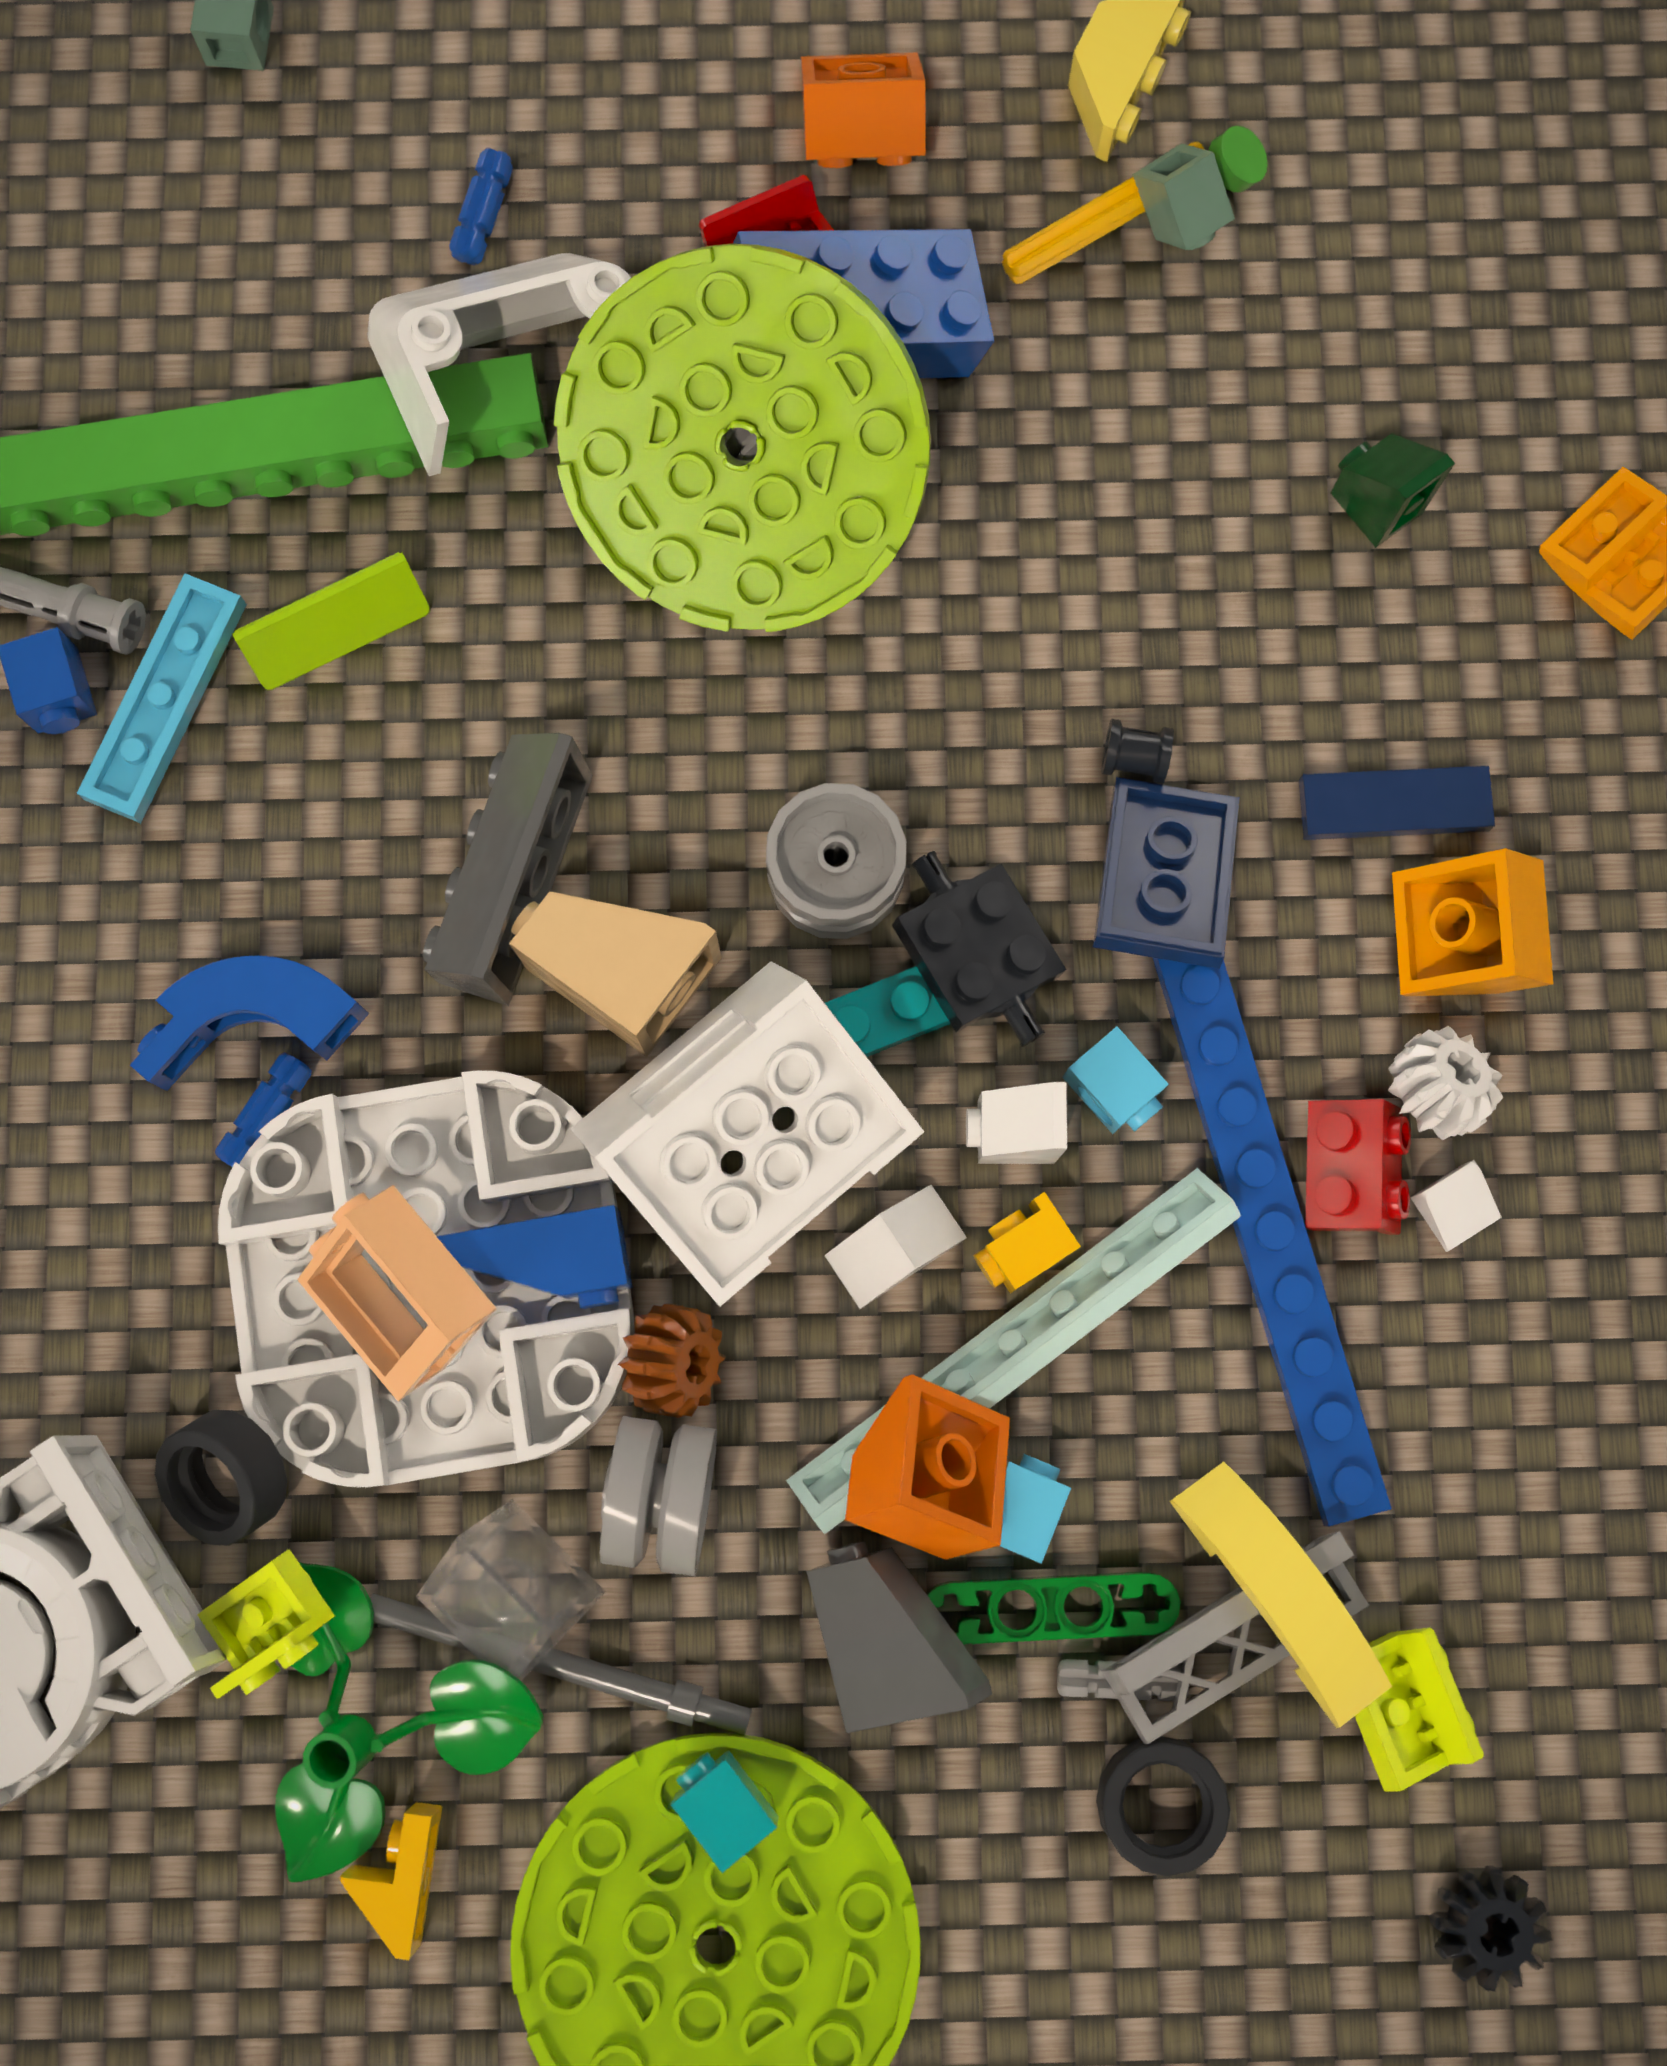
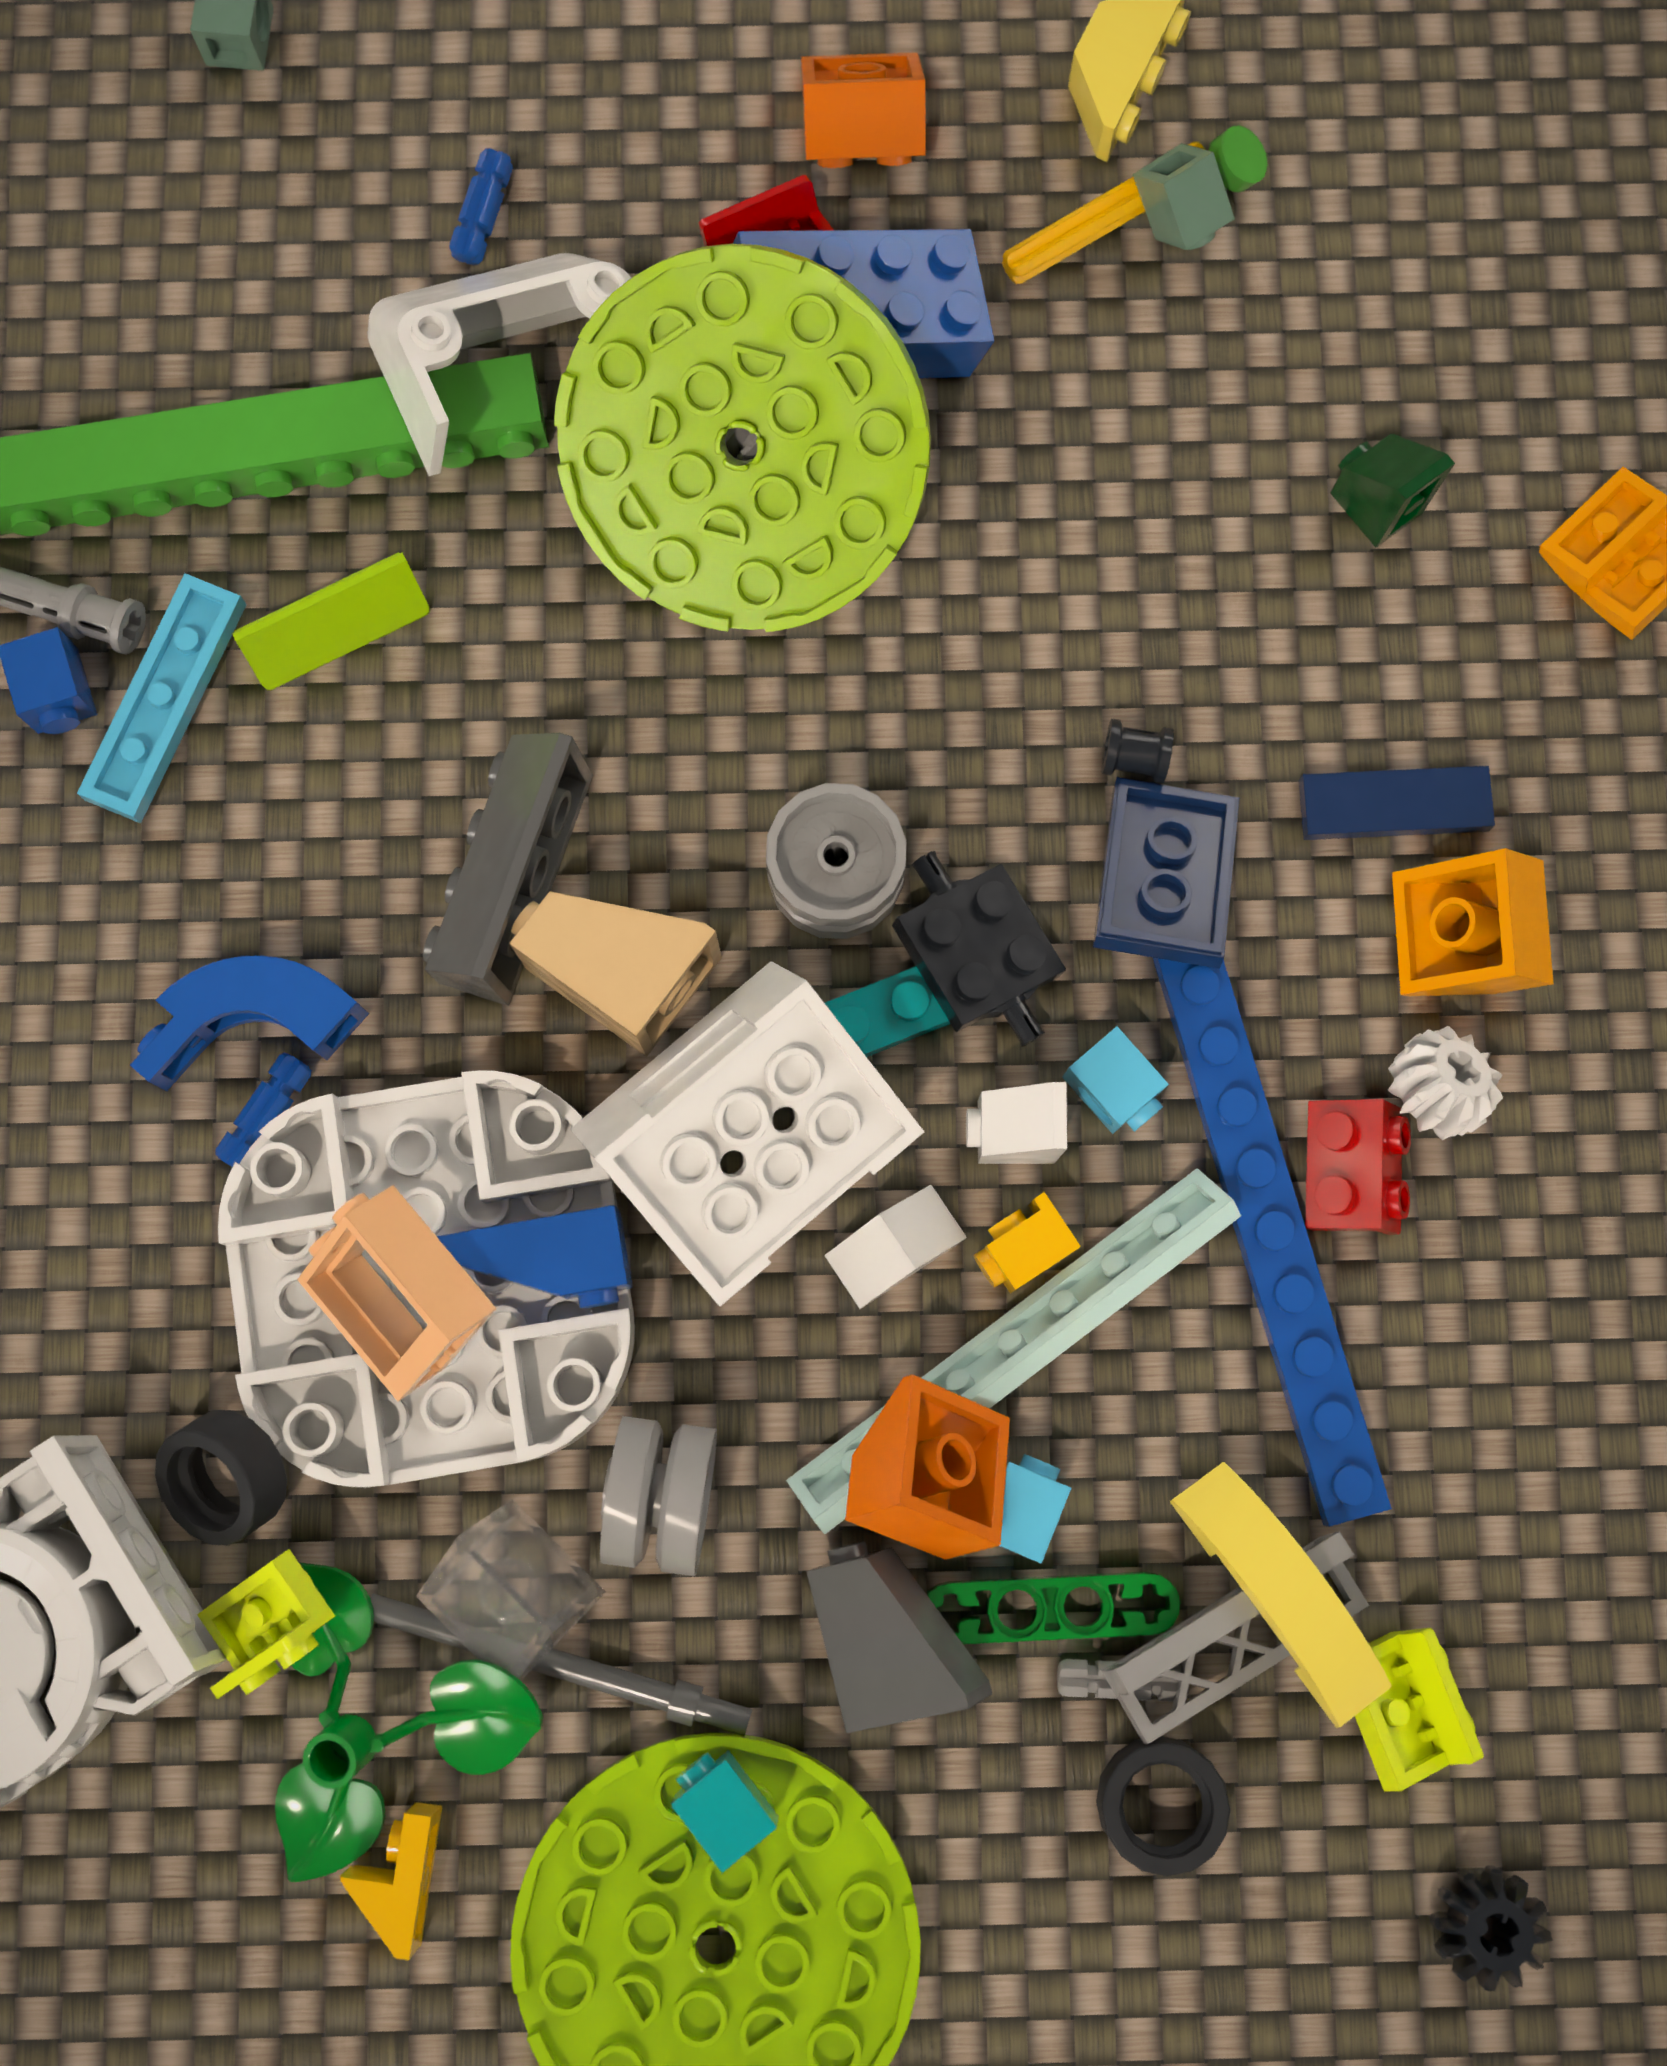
dark orange gear [617,1303,726,1418] -> none
white slope [1410,1160,1502,1252] -> none

